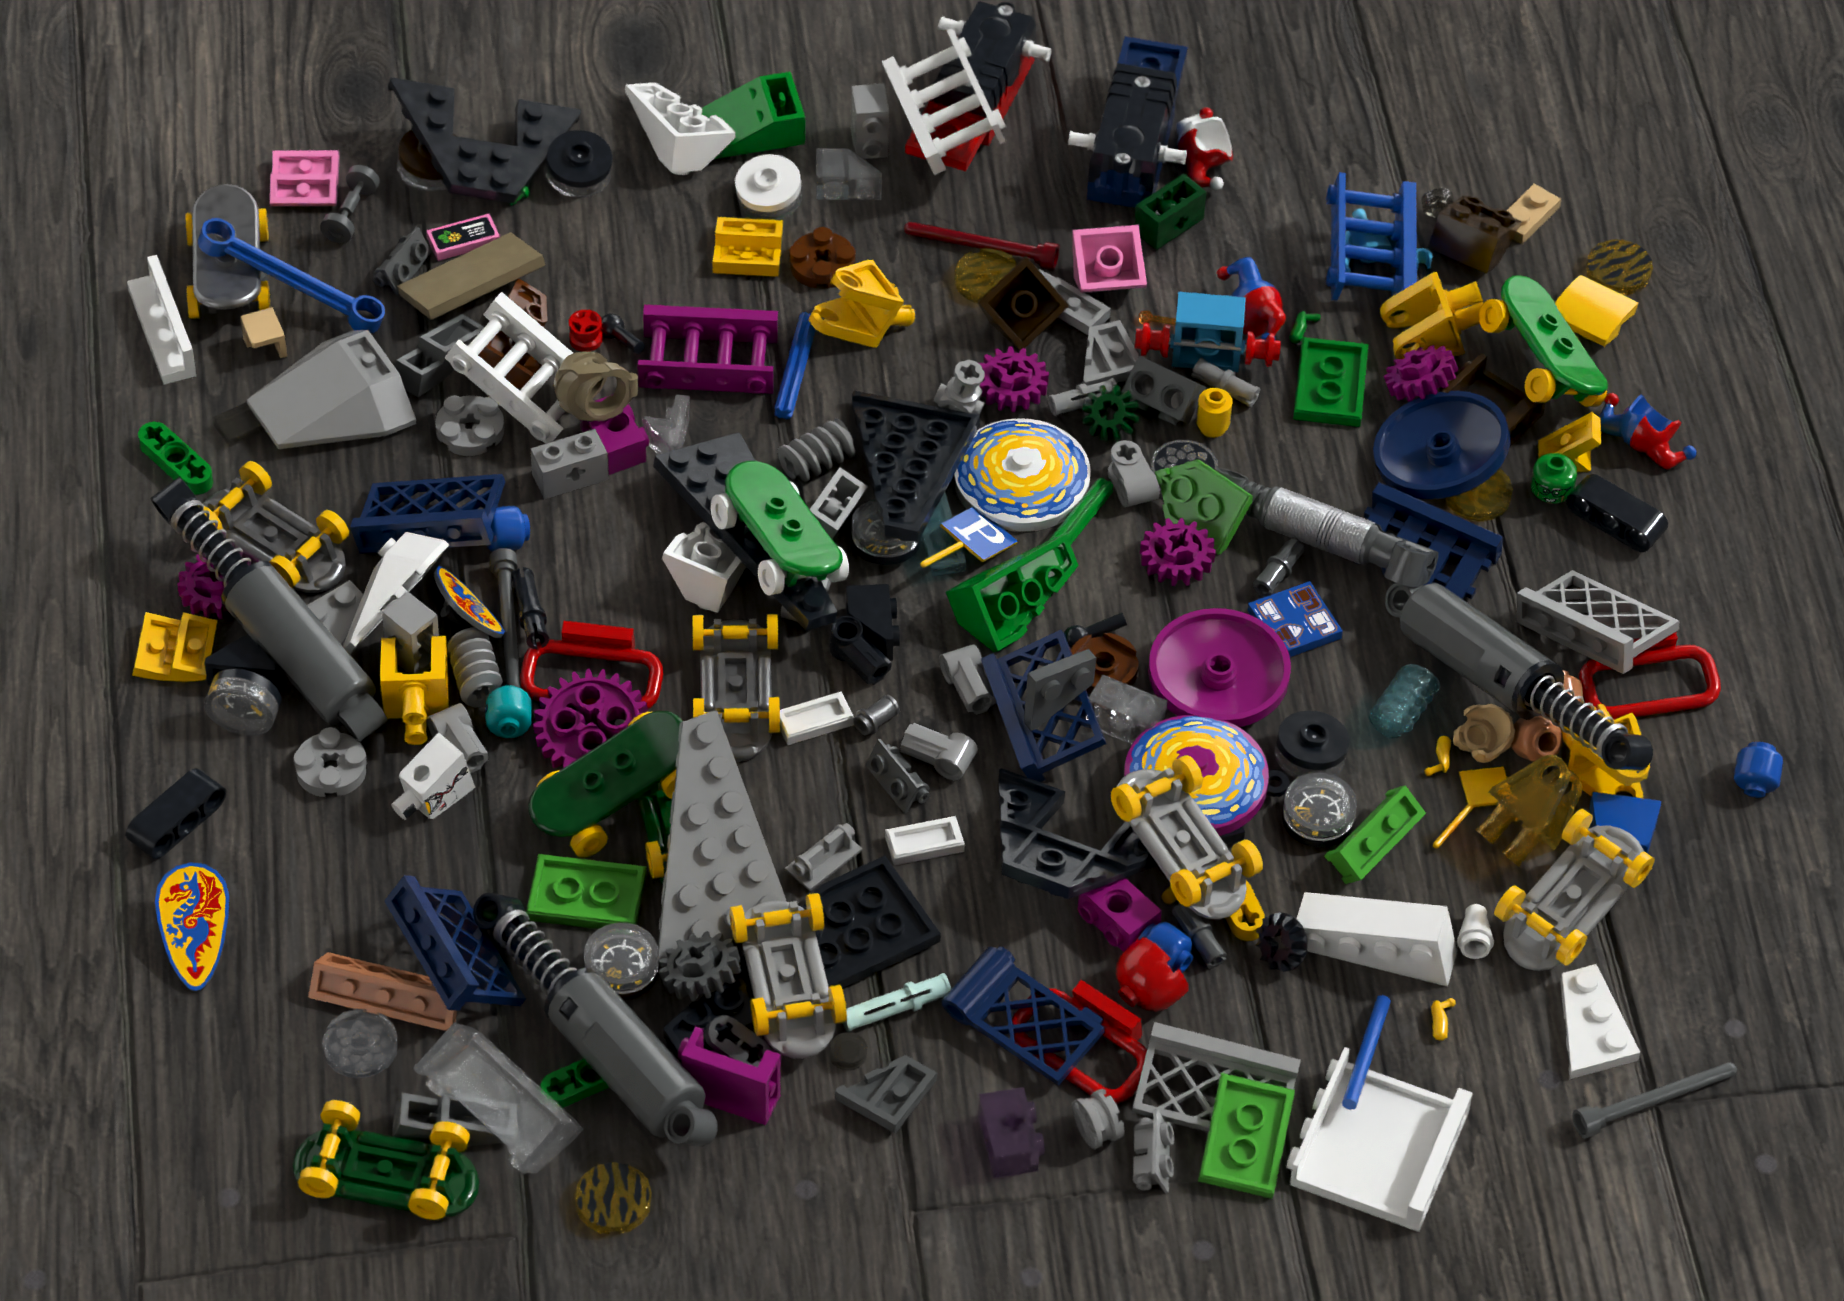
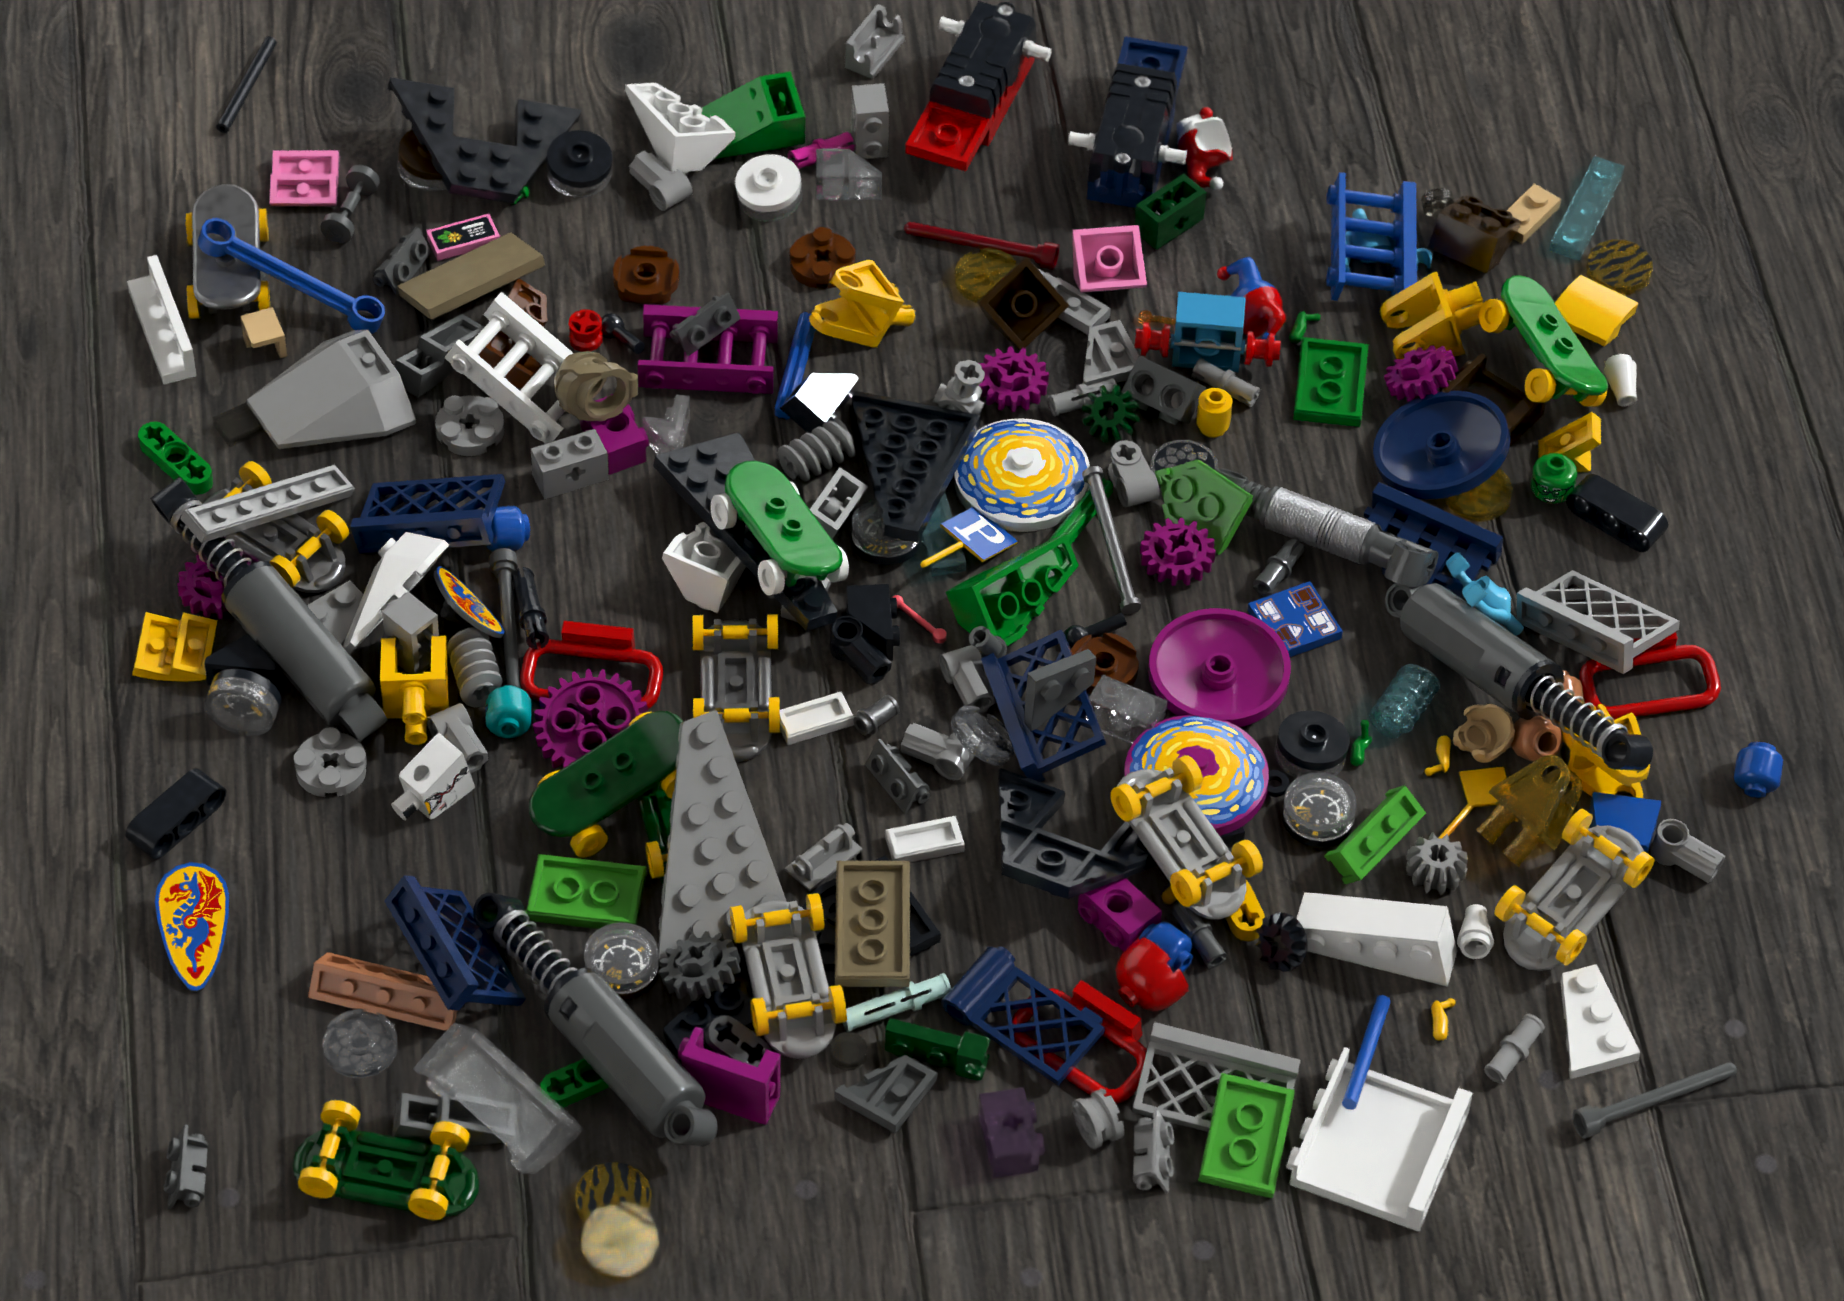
yellow slope [712,217,783,277] -> none
white fence [882,28,1006,175] -> none
piece [1599,393,1697,469] -> none
none -> dark grey hinge [164,1124,208,1209]
none -> light grey tile [180,465,355,543]
none -> black piece [216,36,277,133]
none -> clear yellow tile [581,1202,658,1280]
none -> reddish brown plate [613,246,680,304]
none -> light grey piece [629,151,693,211]
none -> dark grey hinge [670,292,741,356]
none -> slope [780,373,859,433]
none -> dark pink pin [788,131,855,170]
none -> dark tan tile [835,861,910,987]
none -> light grey hinge [845,4,905,79]
none -> dark green plate [885,1018,991,1081]
none -> coral hinge [892,595,947,644]
none -> clear tile [951,705,1015,766]
none -> dark grey pin [969,626,1007,659]
none -> flat silver bar [1082,466,1142,615]
none -> green piece [1350,720,1372,766]
none -> light grey gear [1406,832,1468,896]
none -> medium azure piece [1446,553,1524,636]
none -> light grey pin [1484,1014,1545,1083]
none -> clear light blue plate [1549,156,1625,261]
none -> white cone [1603,354,1637,406]
none -> light grey piece [1650,819,1726,883]

